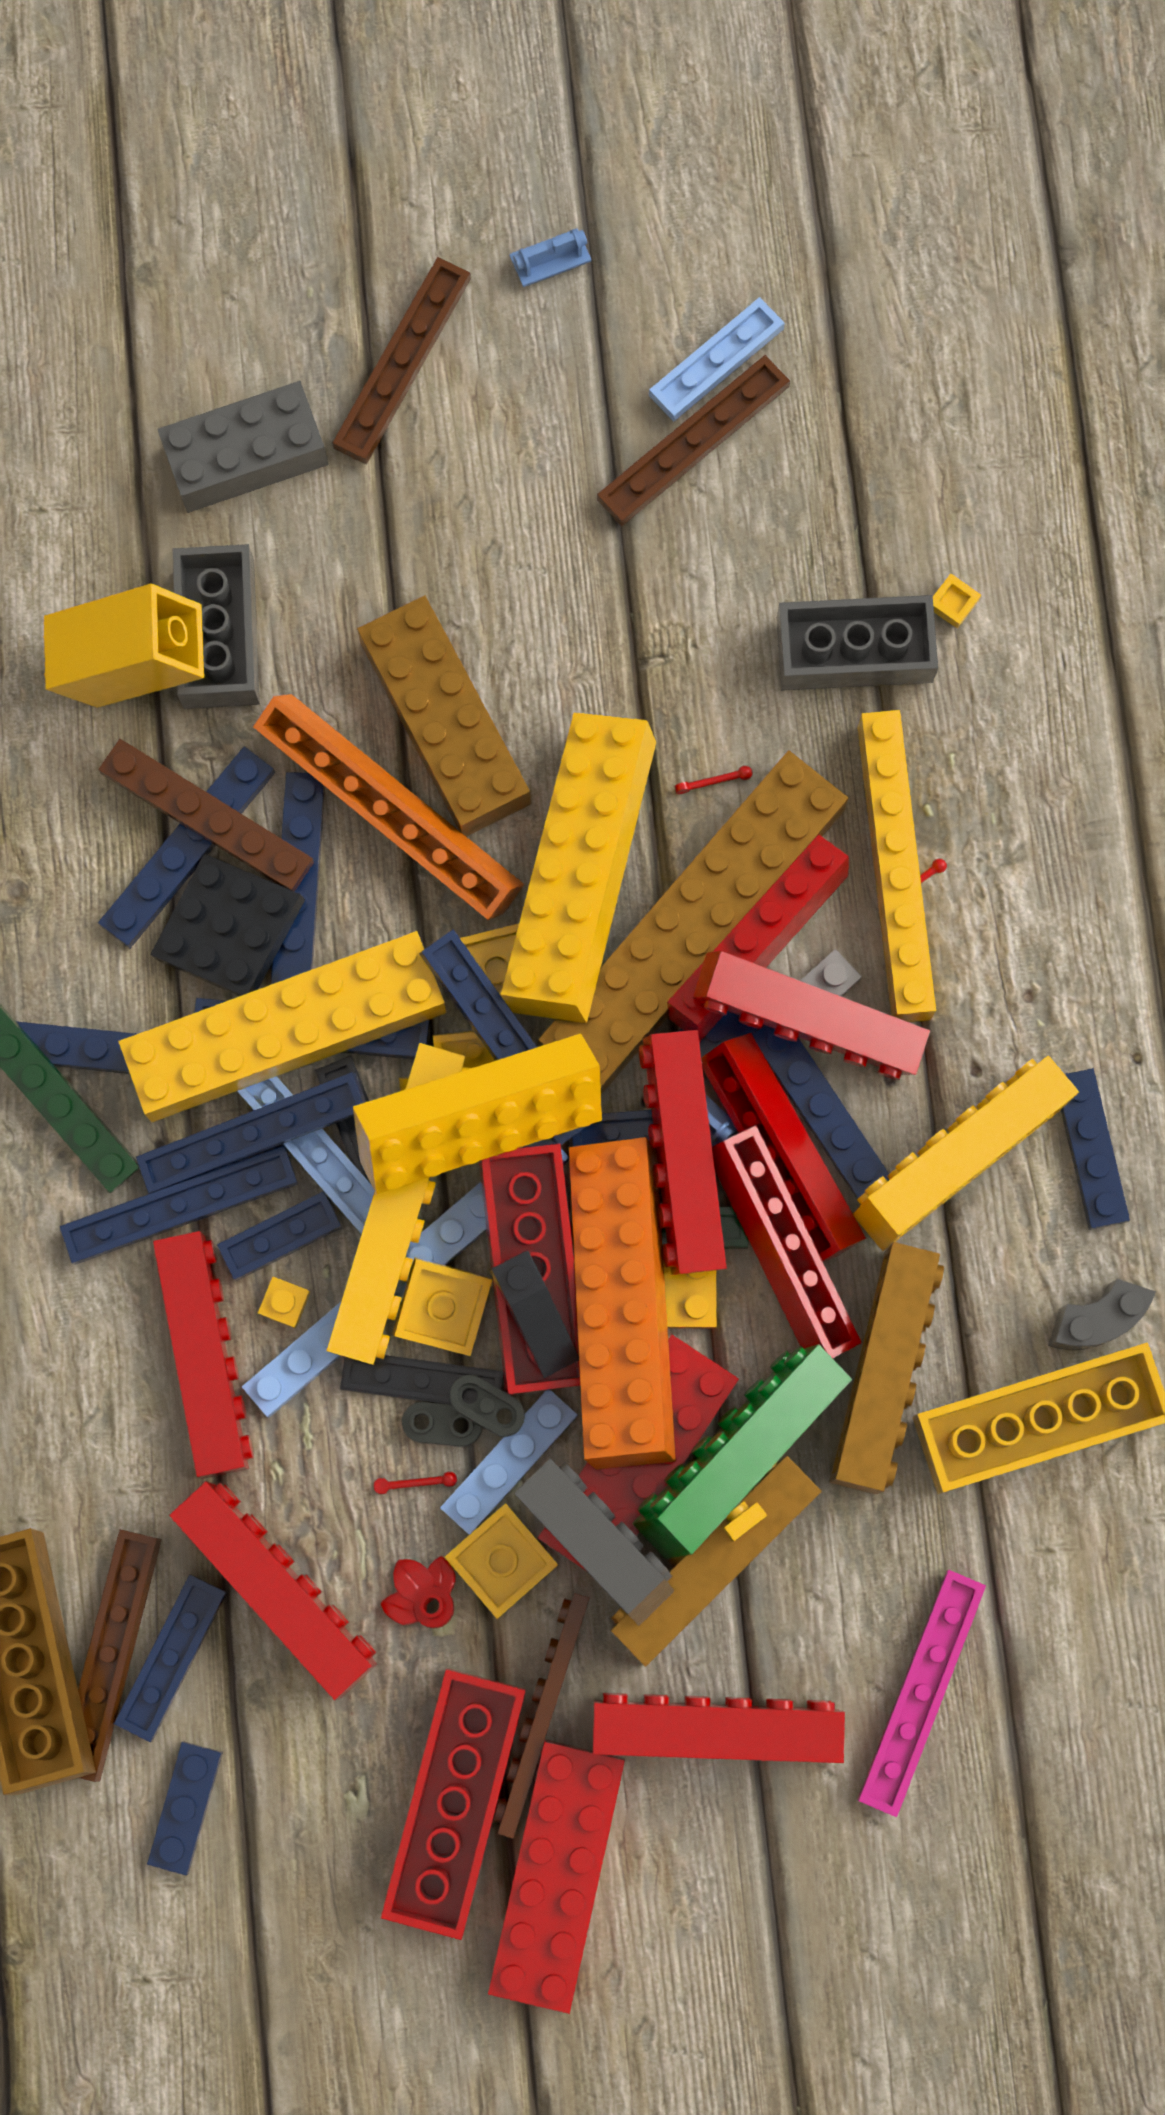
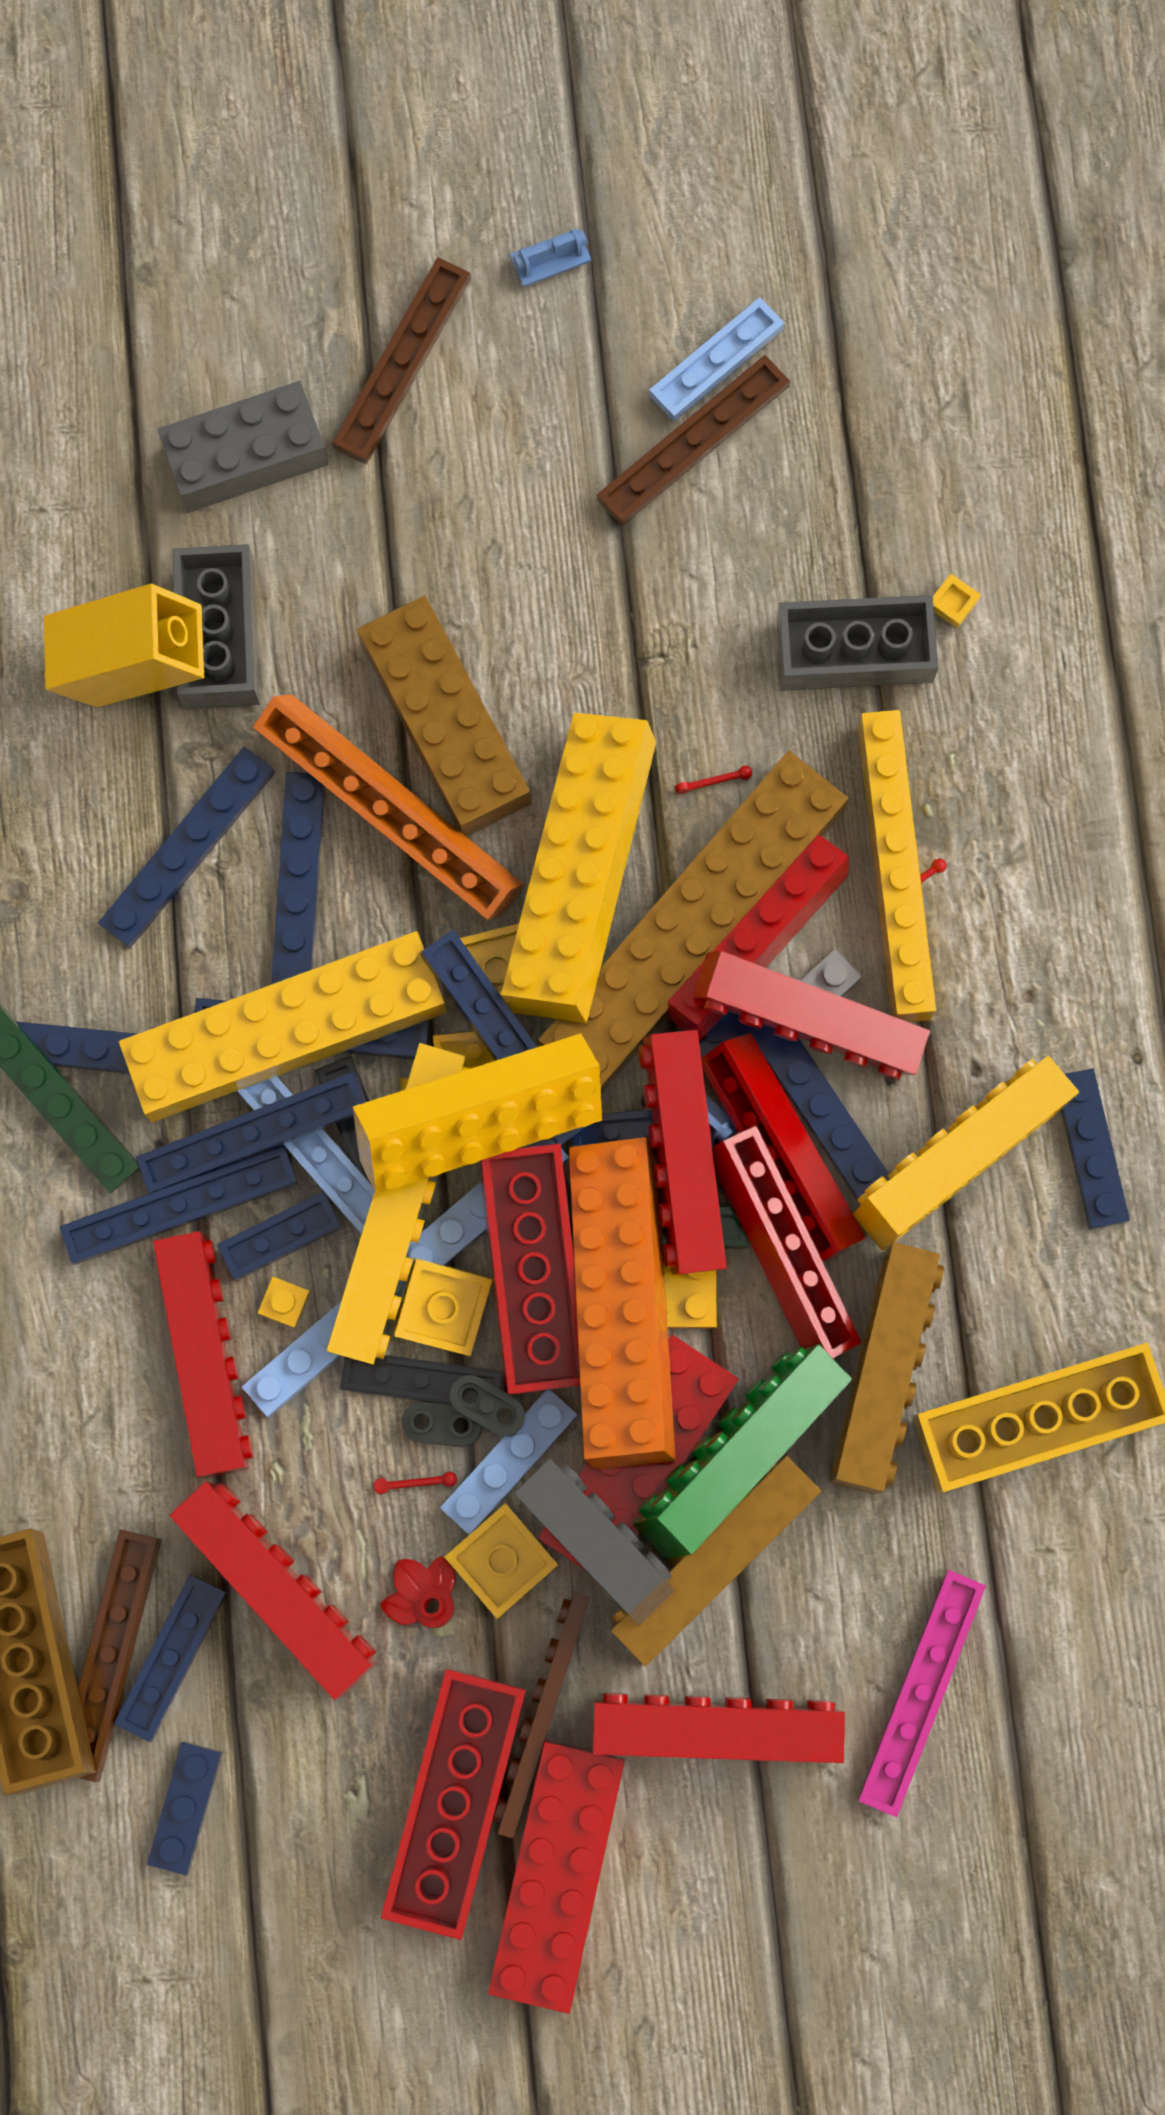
reddish brown plate [98,739,314,892] -> none
black plate [150,854,305,996] -> none
black slope [489,1250,579,1378] -> none
yellow plate [722,1501,767,1542] -> none
dark grey brick [1048,1279,1156,1350] -> none

